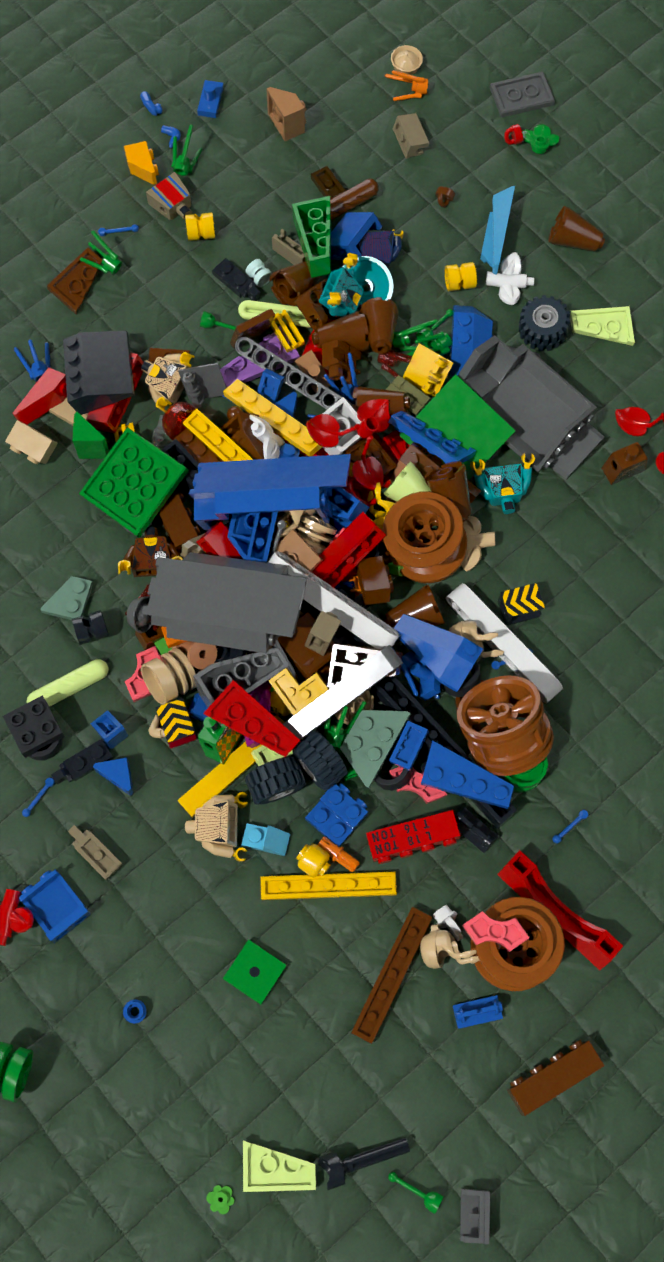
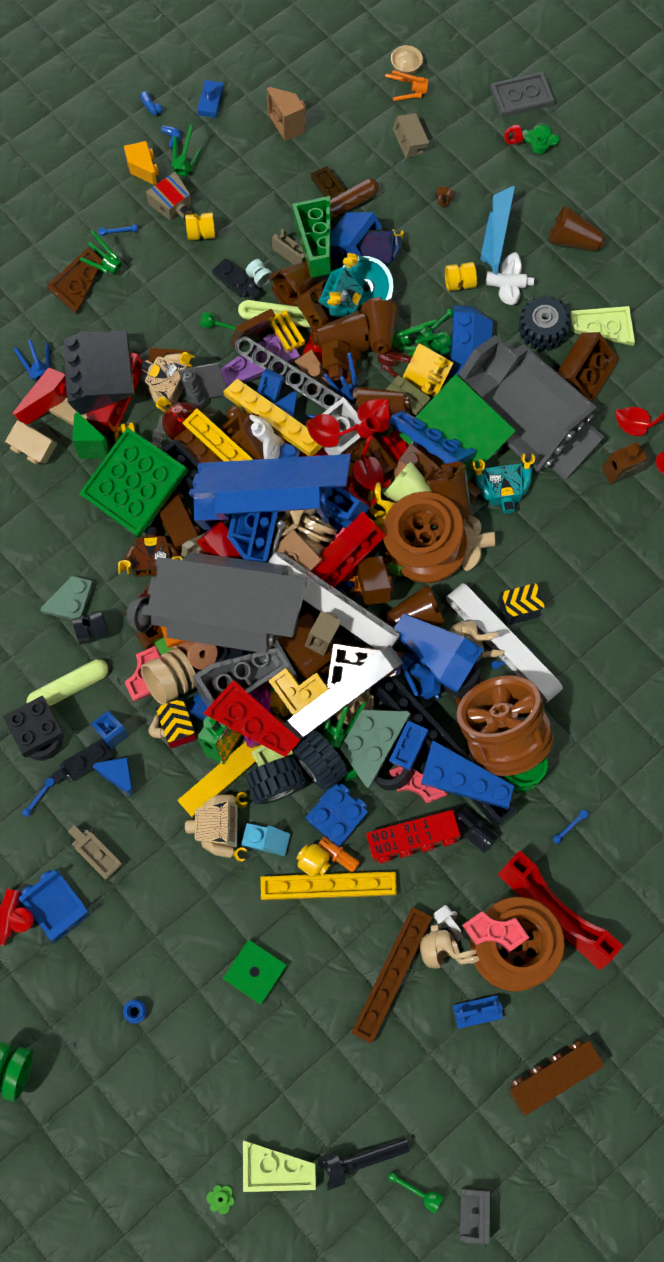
none -> reddish brown slope [557,332,619,403]

